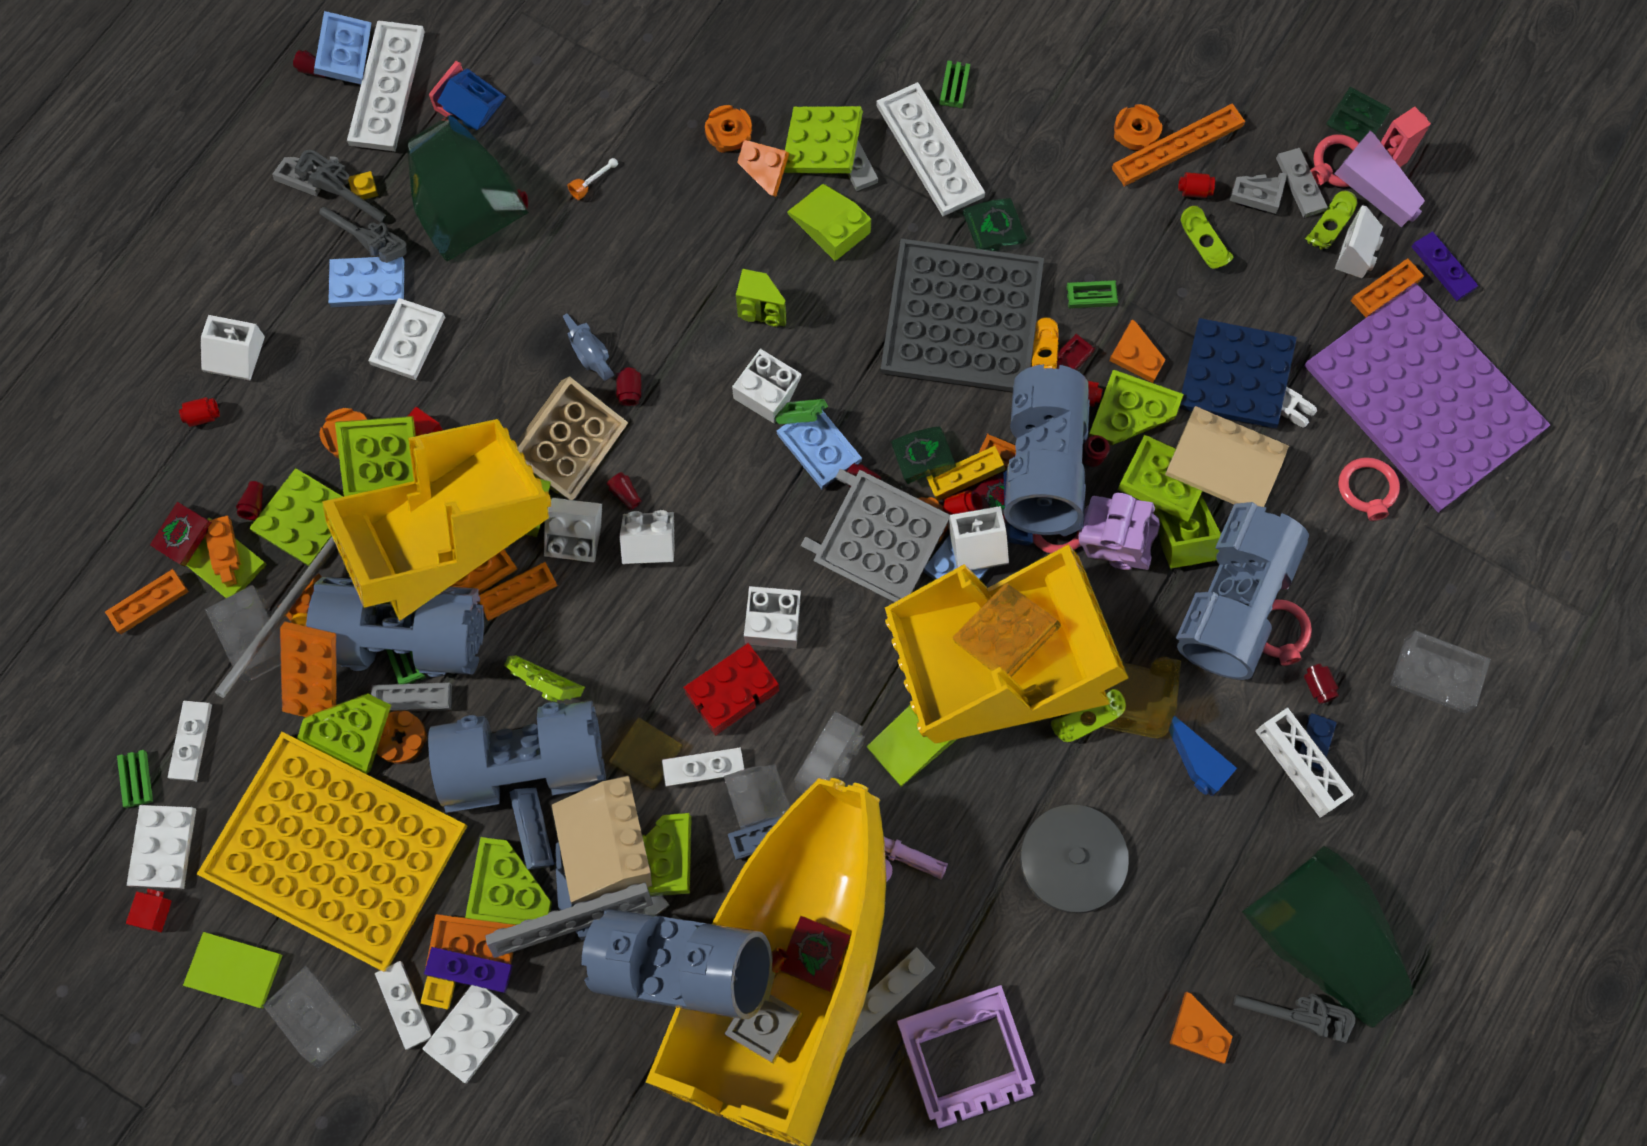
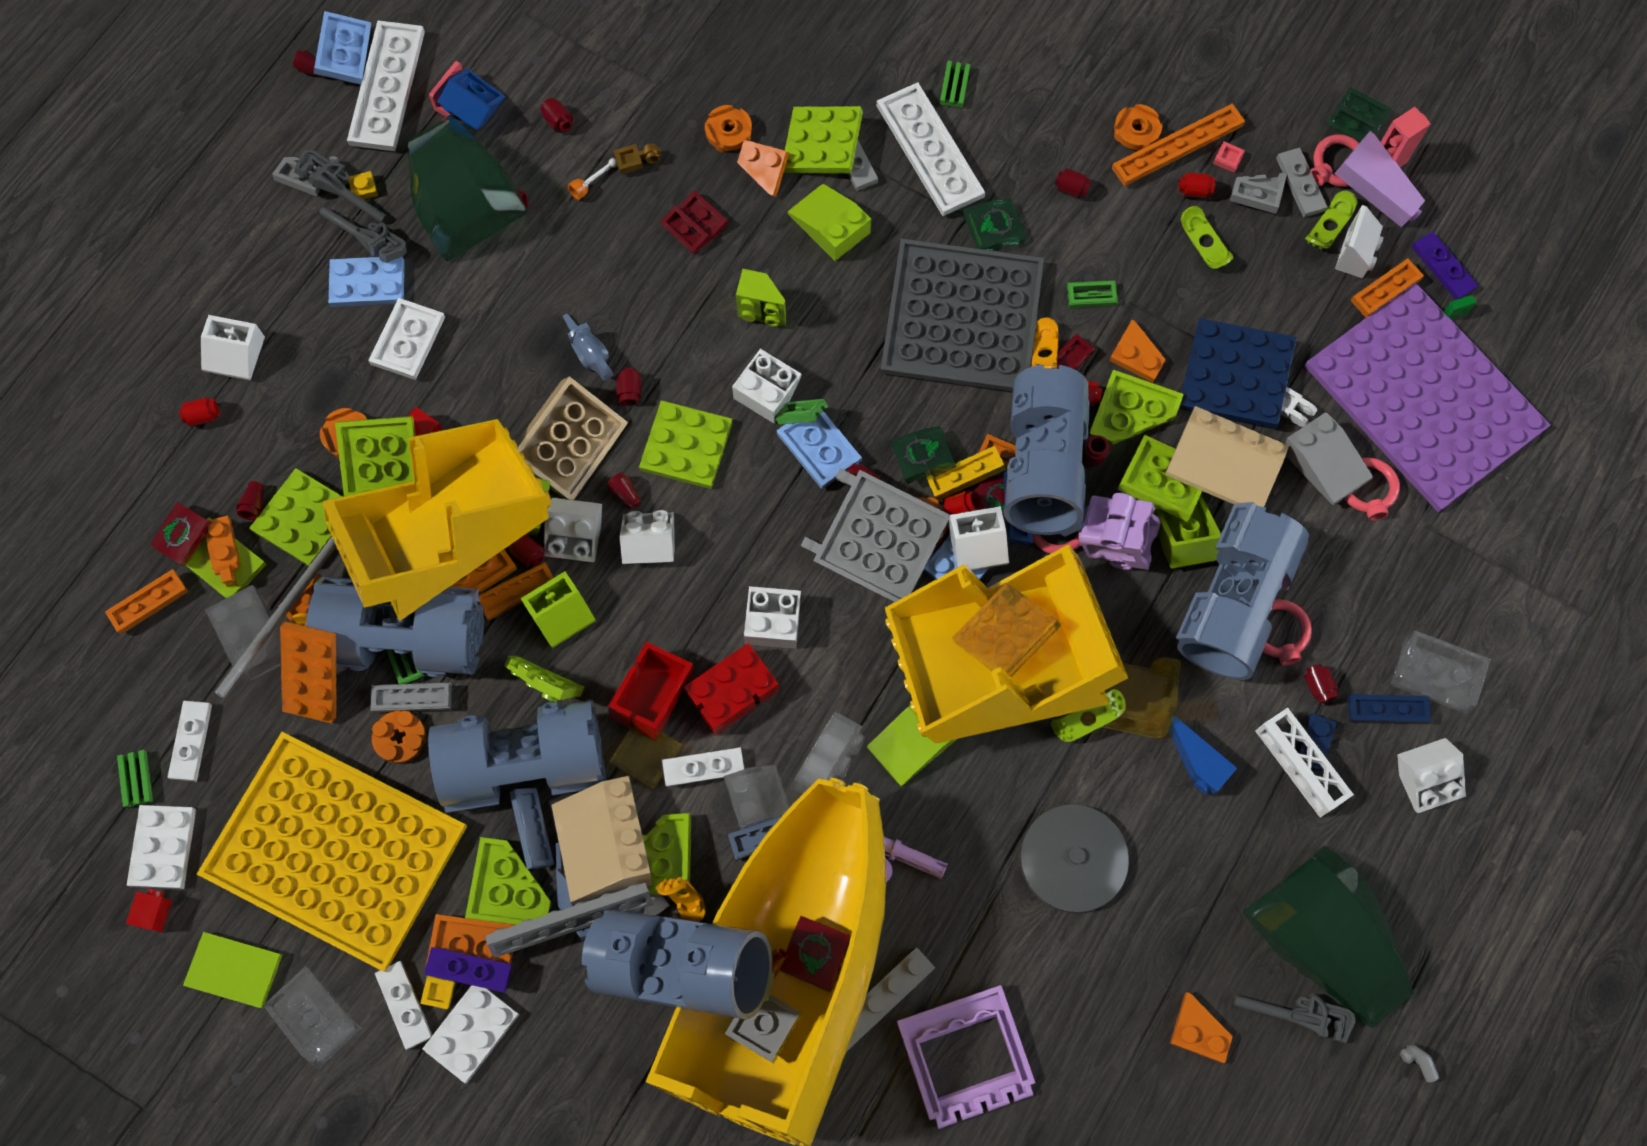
lime plate [297,694,391,774] -> none
none -> dark red brick [507,534,545,568]
none -> lime slope [521,571,596,648]
none -> dark red brick [540,98,574,133]
none -> red piece [608,641,693,741]
none -> pearl gold plate [613,143,661,175]
none -> lime plate [639,401,733,489]
none -> light orange piece [656,876,706,922]
none -> dark red slope [659,190,730,254]
none -> dark red brick [1055,168,1092,198]
none -> coral tile [1213,141,1245,173]
none -> light grey slope [1285,412,1373,505]
none -> dark blue plate [1347,694,1431,724]
none -> white slope [1397,738,1466,813]
none -> light grey arm [1400,1045,1439,1082]
none -> green tile [1443,295,1477,319]

